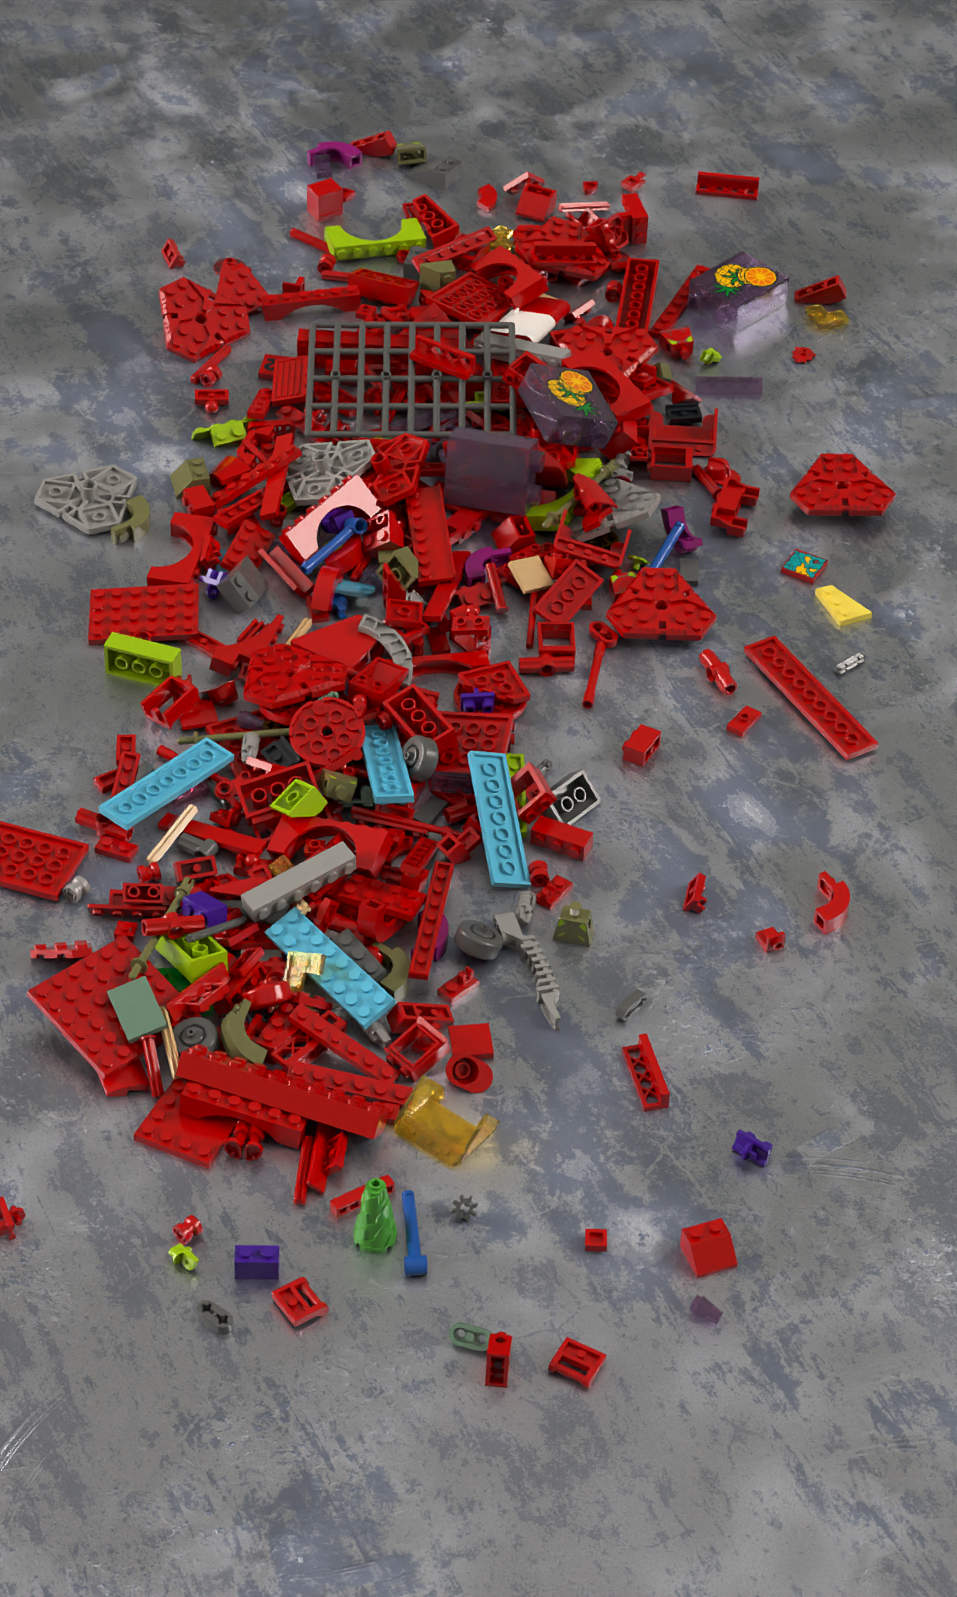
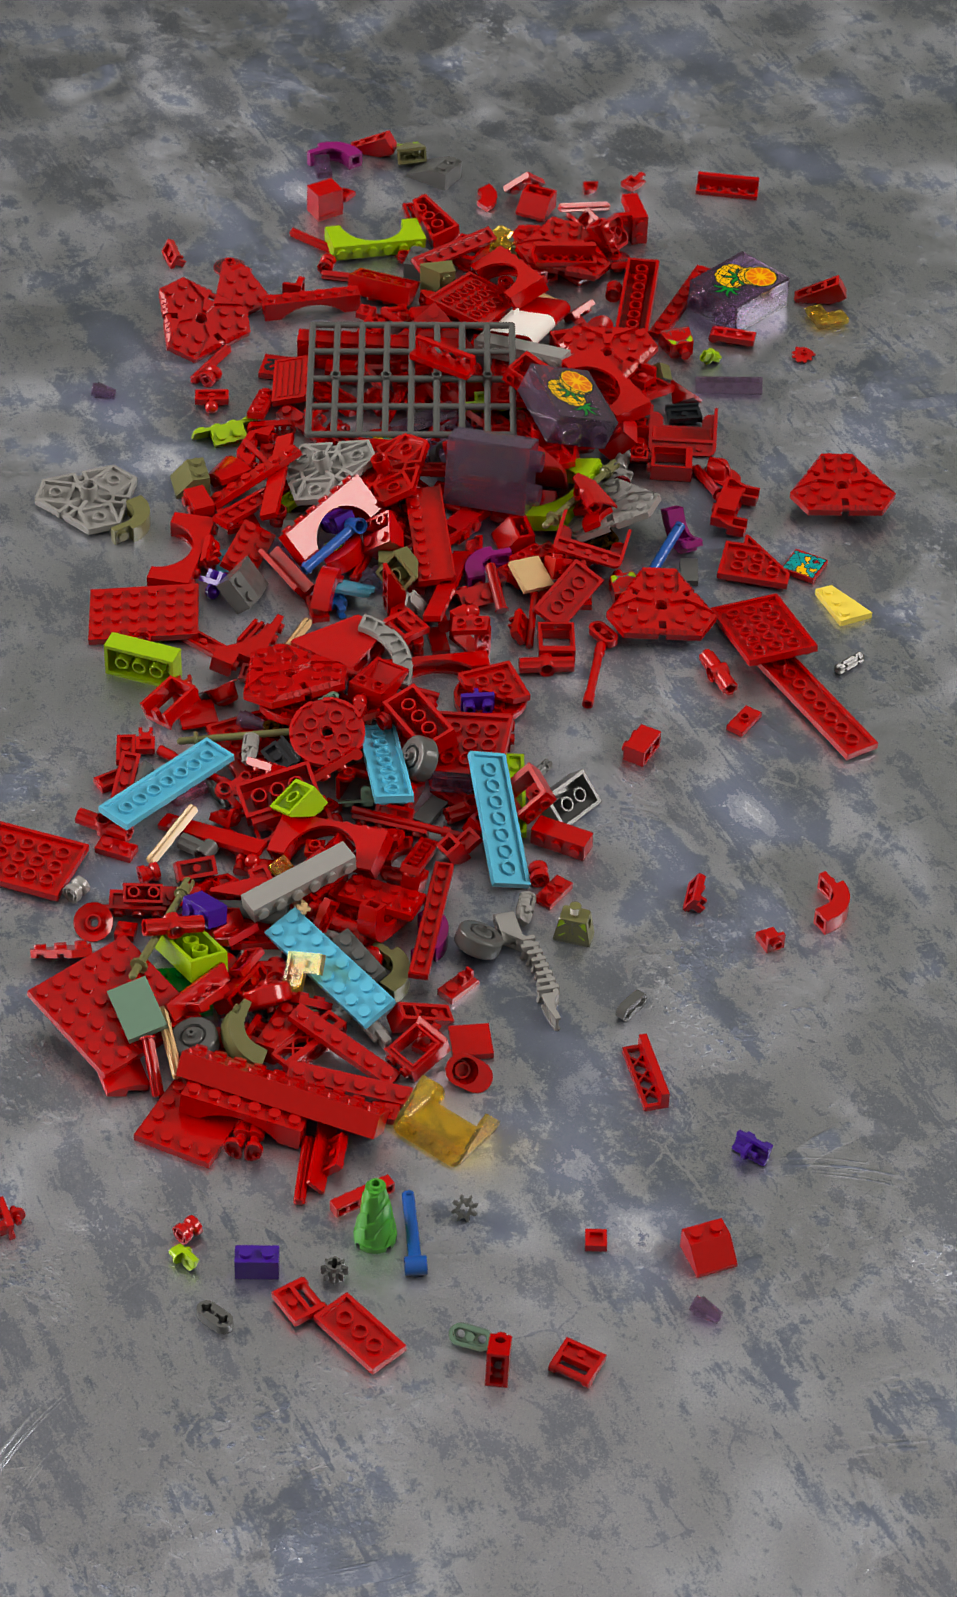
dark grey bar [186,916,247,943] -> none
olive torso [317,768,358,802] -> none
red tile [385,598,423,629] -> none
lime plant [627,555,649,571] -> none
none -> red dish [73,902,113,942]
none -> clear purple cone [91,382,117,399]
none -> red plate [136,727,155,755]
none -> red plate [313,1292,407,1375]
none -> dark grey gear [321,1256,348,1284]
none -> red tile [465,535,483,554]
none -> red plate [508,608,528,646]
none -> red plate [708,326,756,347]
none -> red plate [710,593,818,667]
none -> red wing [717,534,790,590]

